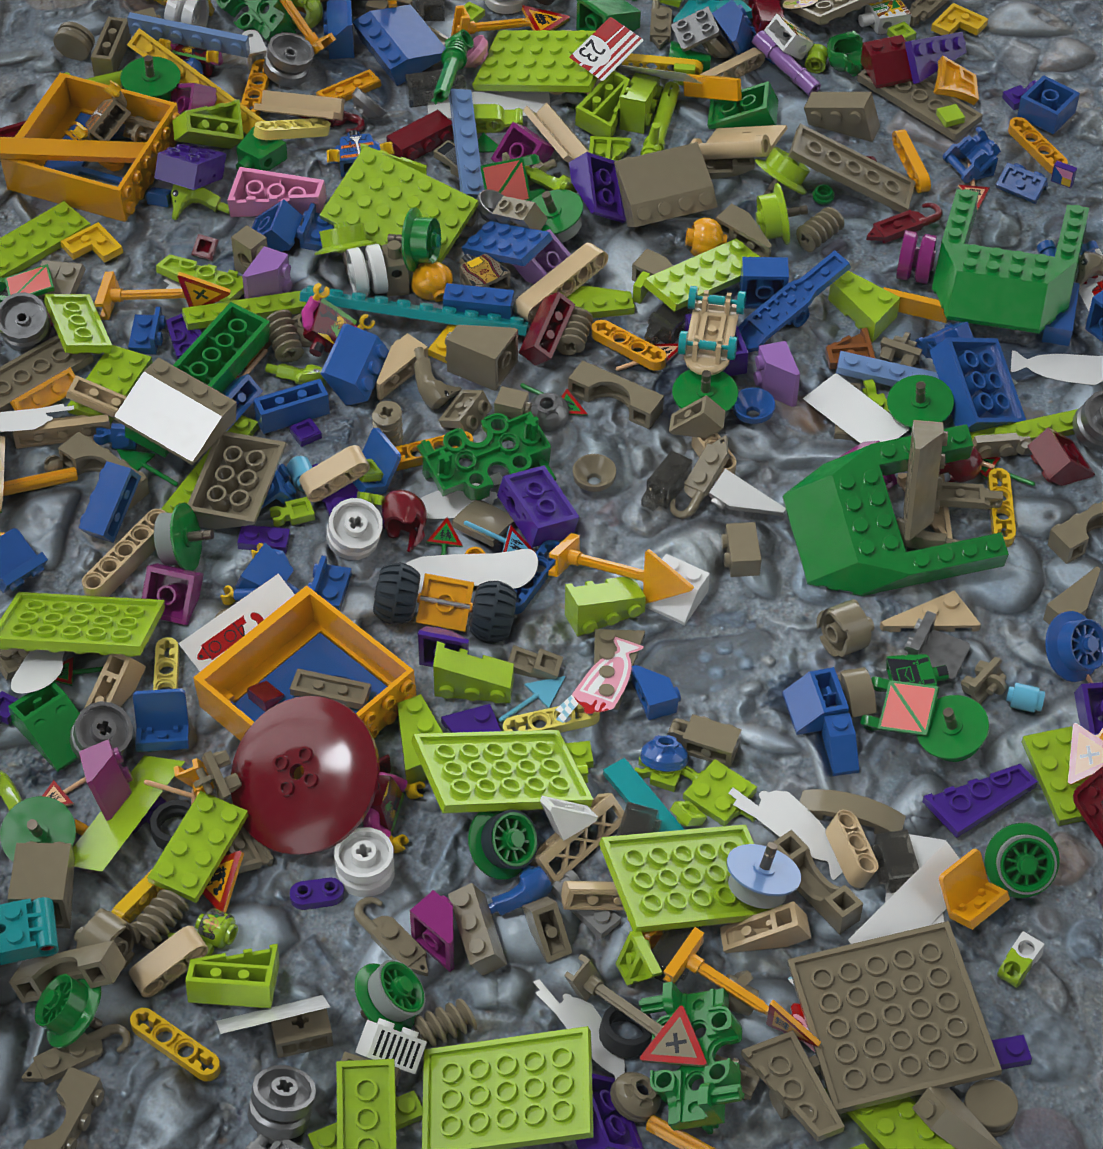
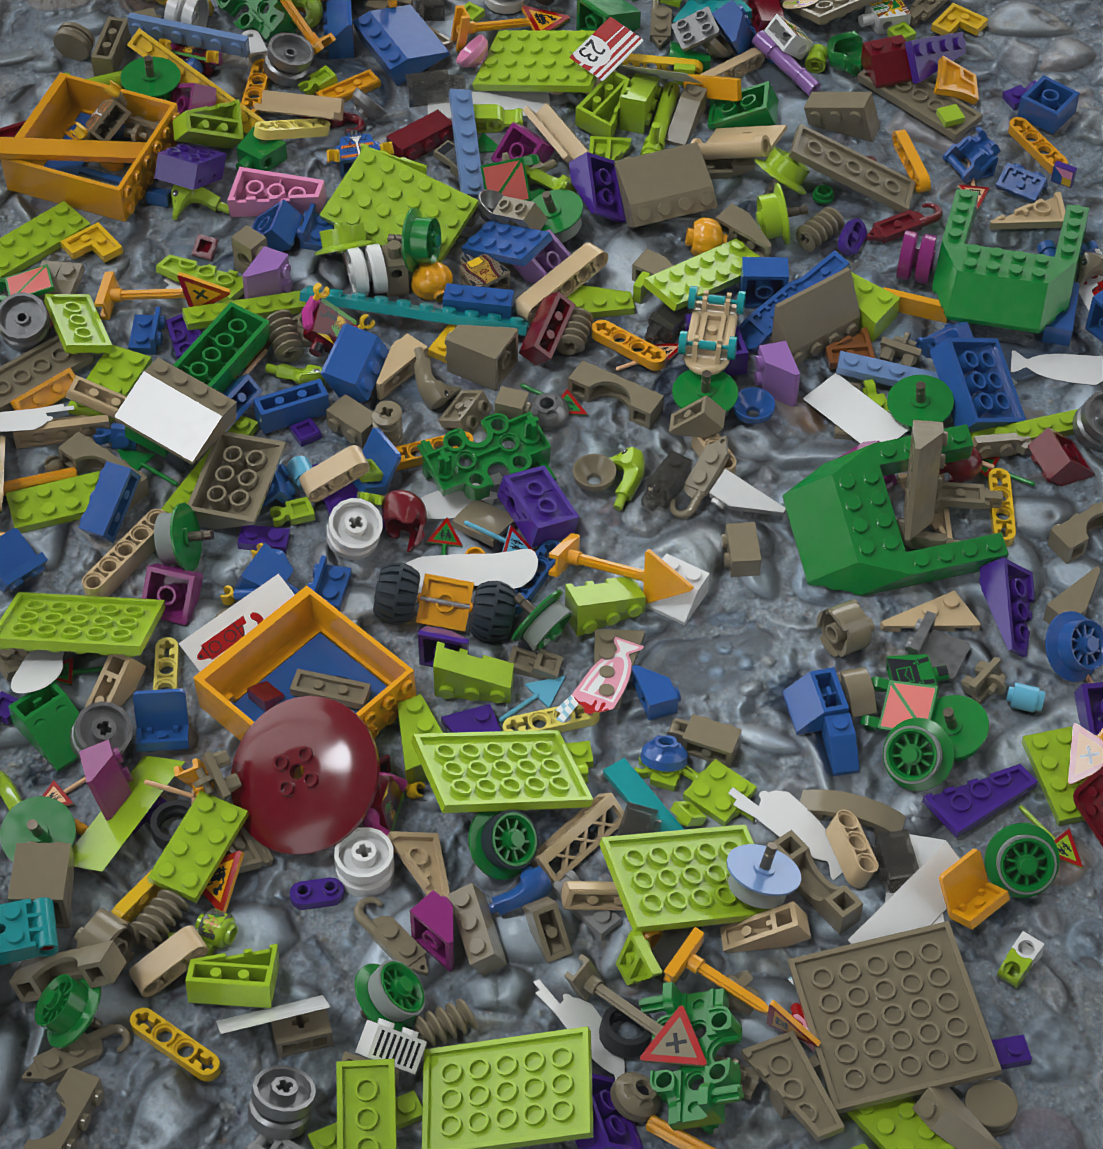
green piece [431,29,474,105] -> none
white slope [540,796,598,841] -> none
none -> lime plate [5,471,100,533]
none -> lime plate [298,65,338,95]
none -> dark tan brick [326,394,373,448]
none -> tan wing [387,831,454,916]
none -> piece [511,589,573,652]
none -> lime animal [610,447,645,511]
none -> dark tan slope [665,84,707,146]
none -> dark tan slope [771,267,861,365]
none -> dark purple plate [838,218,867,256]
none -> green piece [883,718,955,791]
none -> dark purple wedge [979,558,1035,657]
none -> tan wing [989,192,1065,230]
none -> piece [1019,805,1083,869]

